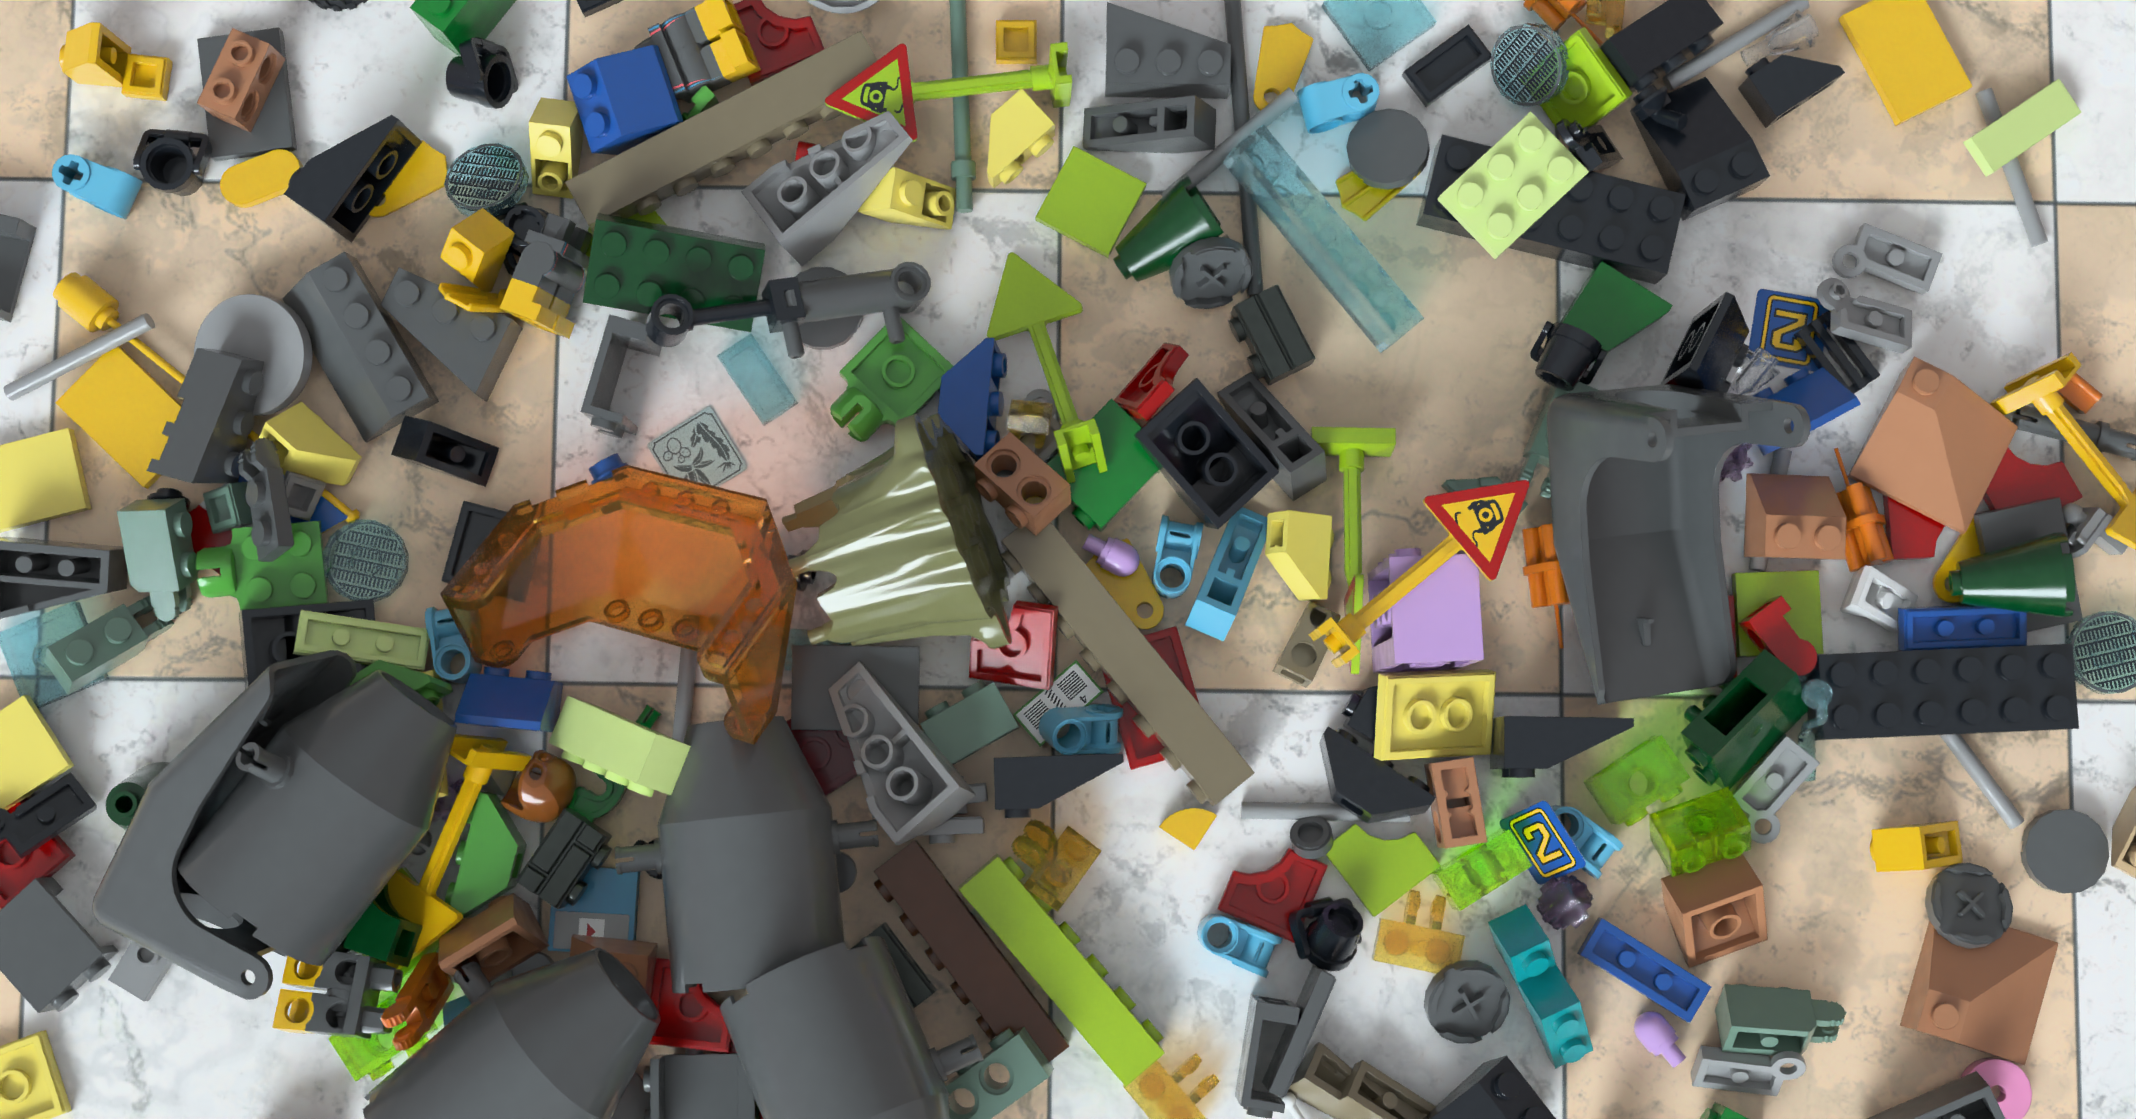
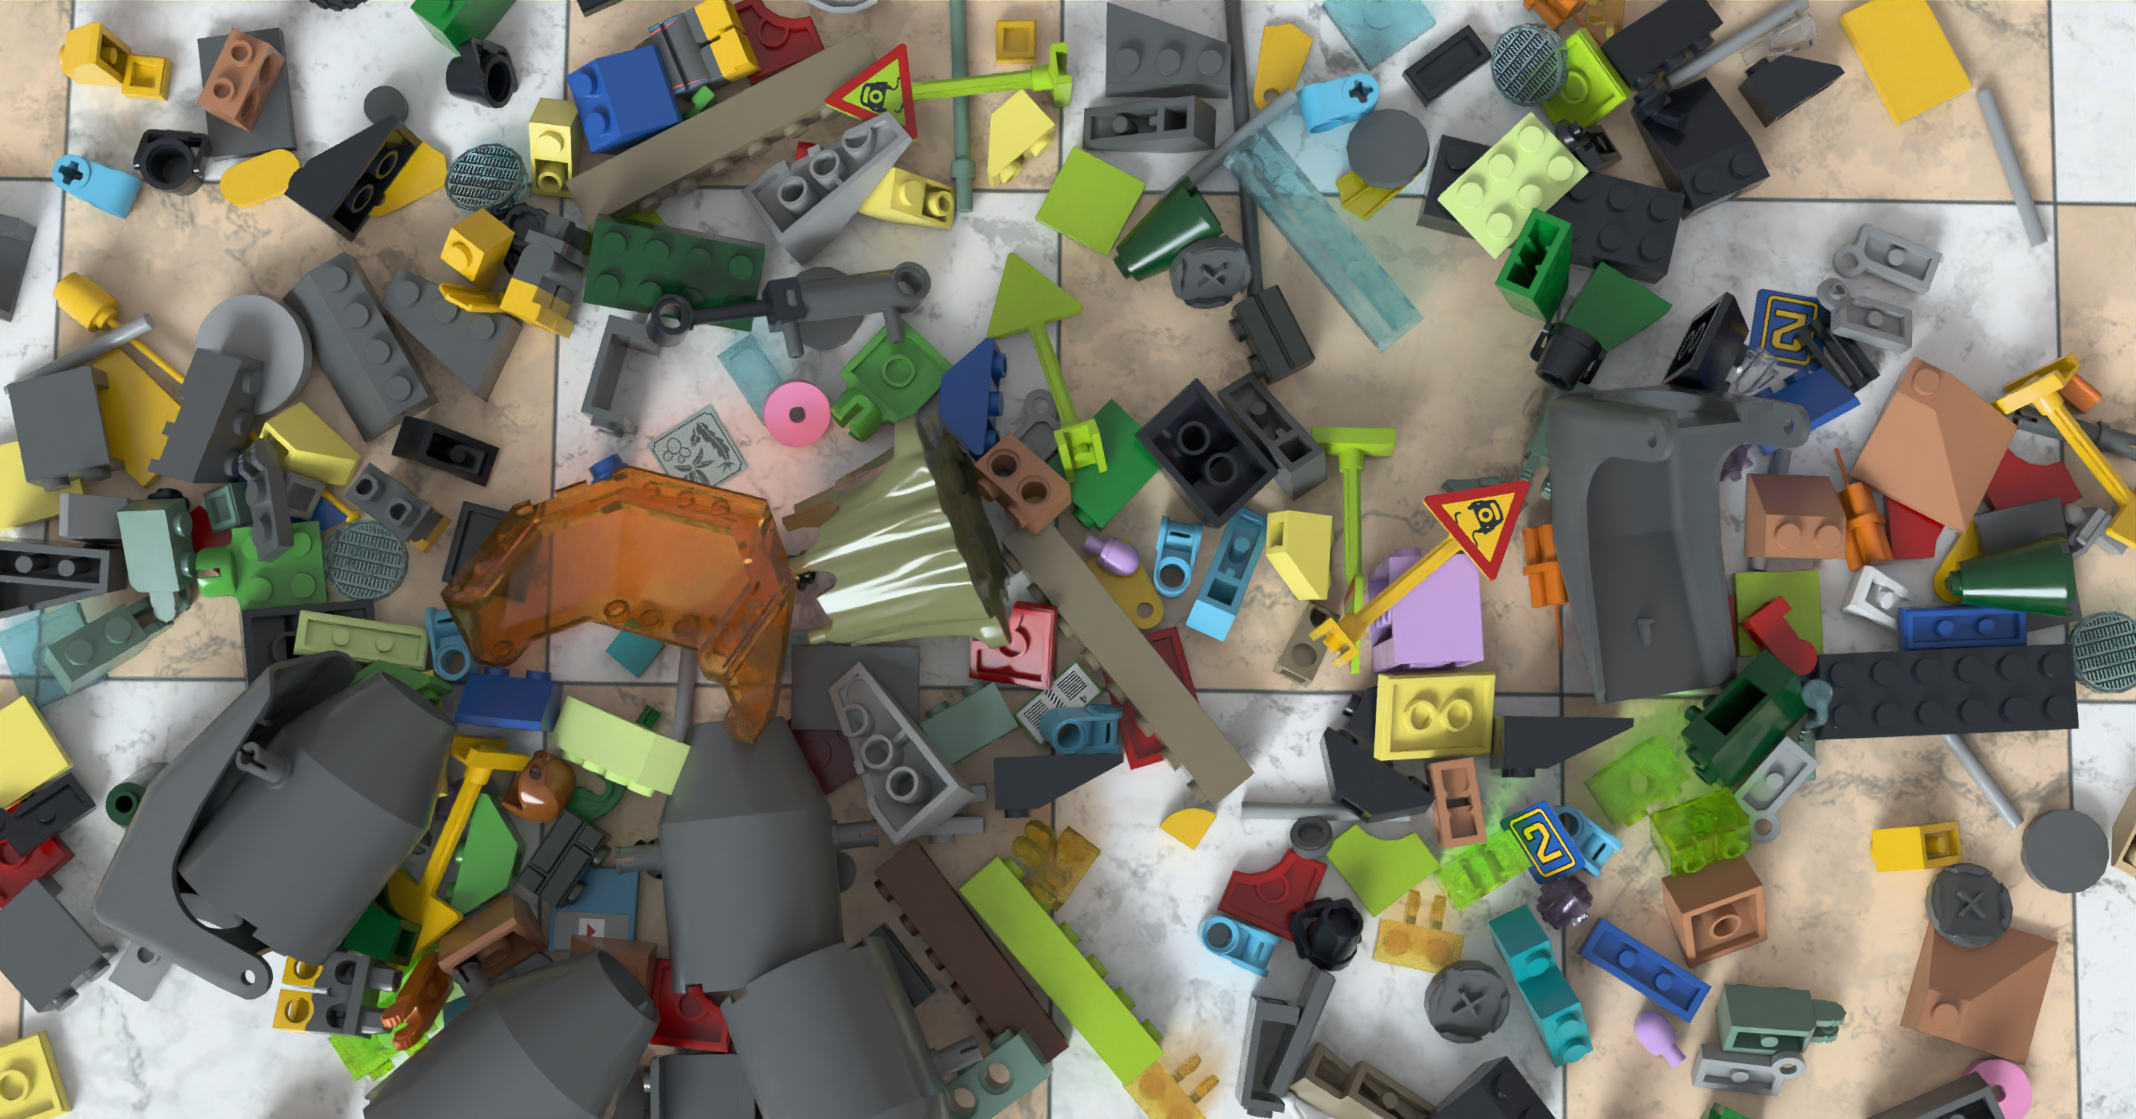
clear yellow tile [1007,399,1053,449] -> none
red tile [1114,343,1189,421] -> none
yellowish green tile [1963,79,2082,176] -> none
none -> dark grey panel [7,365,125,492]
none -> light grey slope [59,493,135,545]
none -> dark grey hips [344,462,452,553]
none -> dark grey tile [364,86,408,124]
none -> teal tile [605,619,666,678]
none -> bright pink piece [762,379,831,447]
none -> green slope [1495,208,1573,323]

